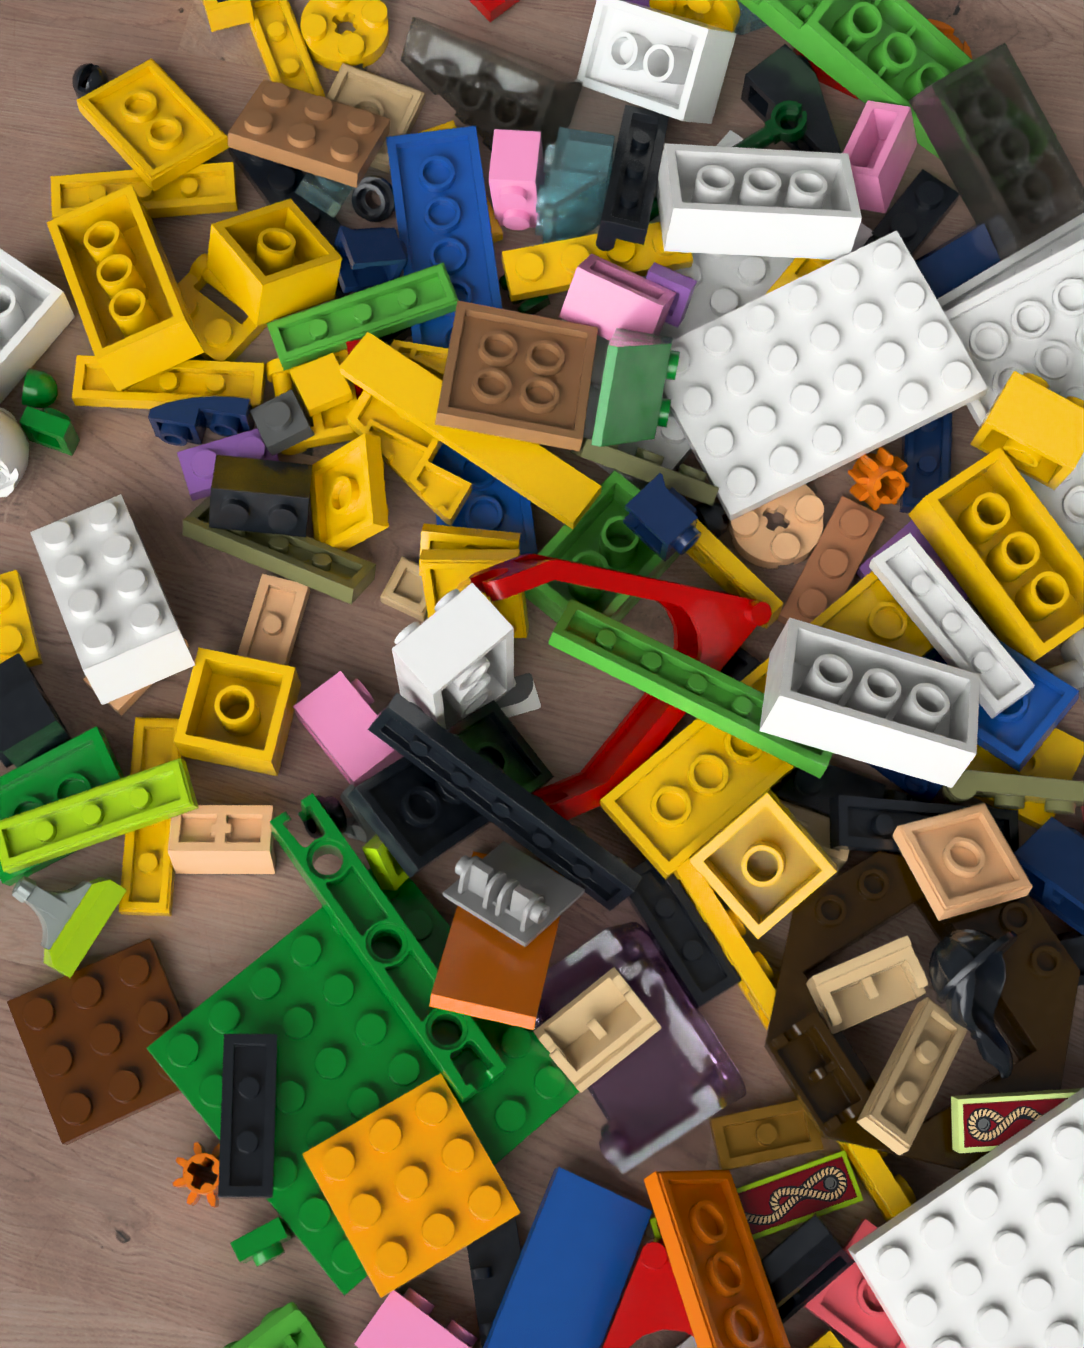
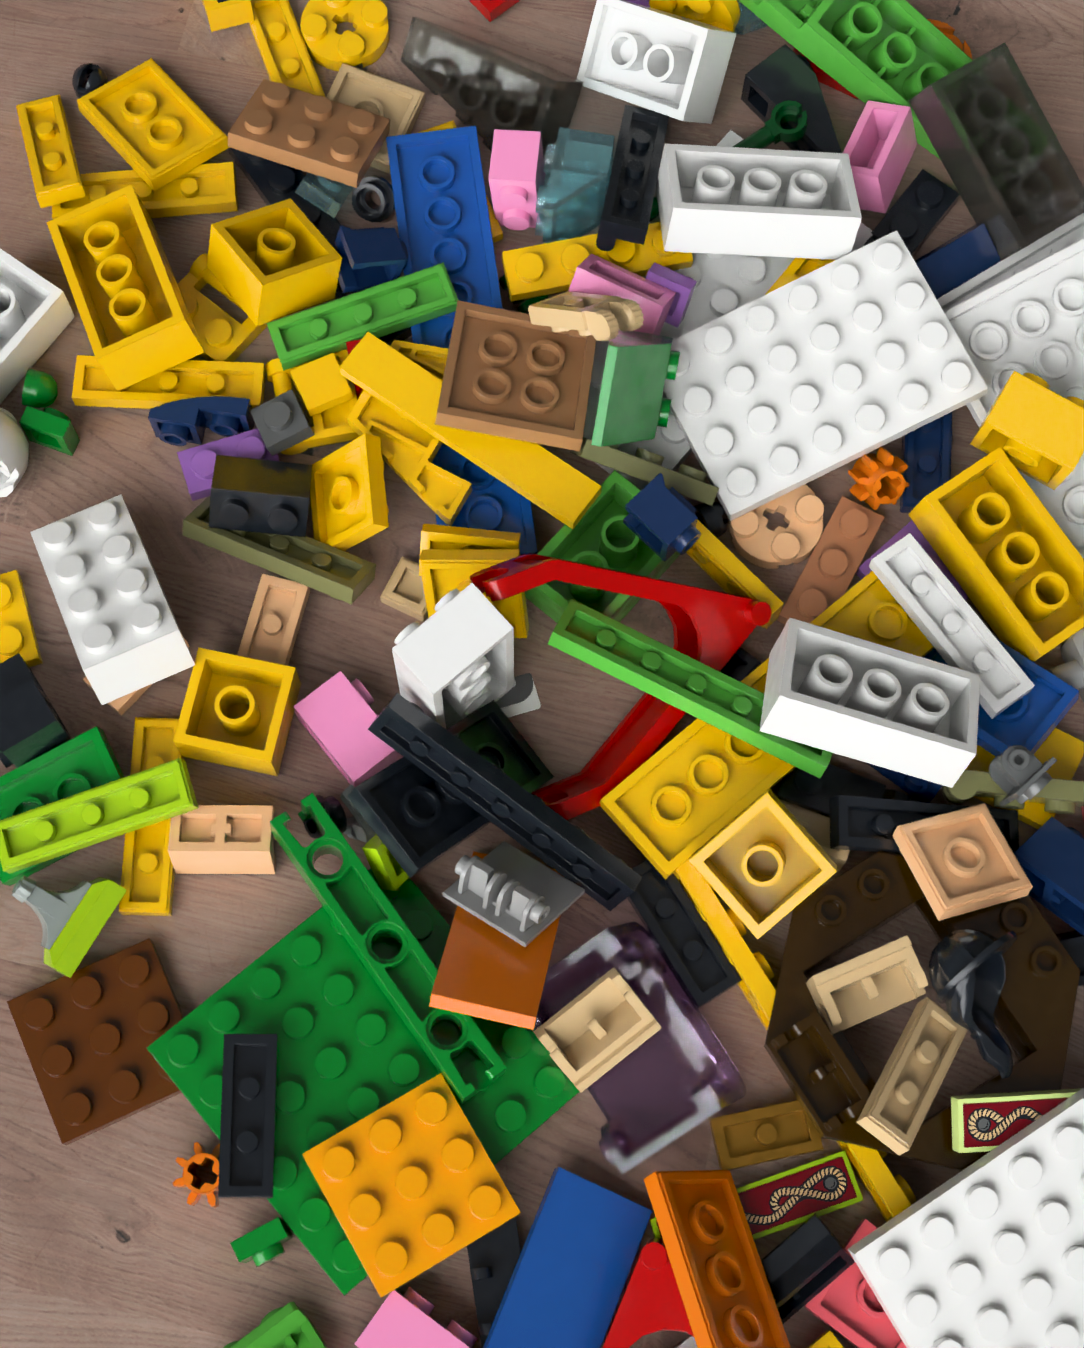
none -> yellow tile [16,94,86,208]
none -> tan hinge [528,291,644,341]
none -> dark grey hinge [989,745,1057,807]

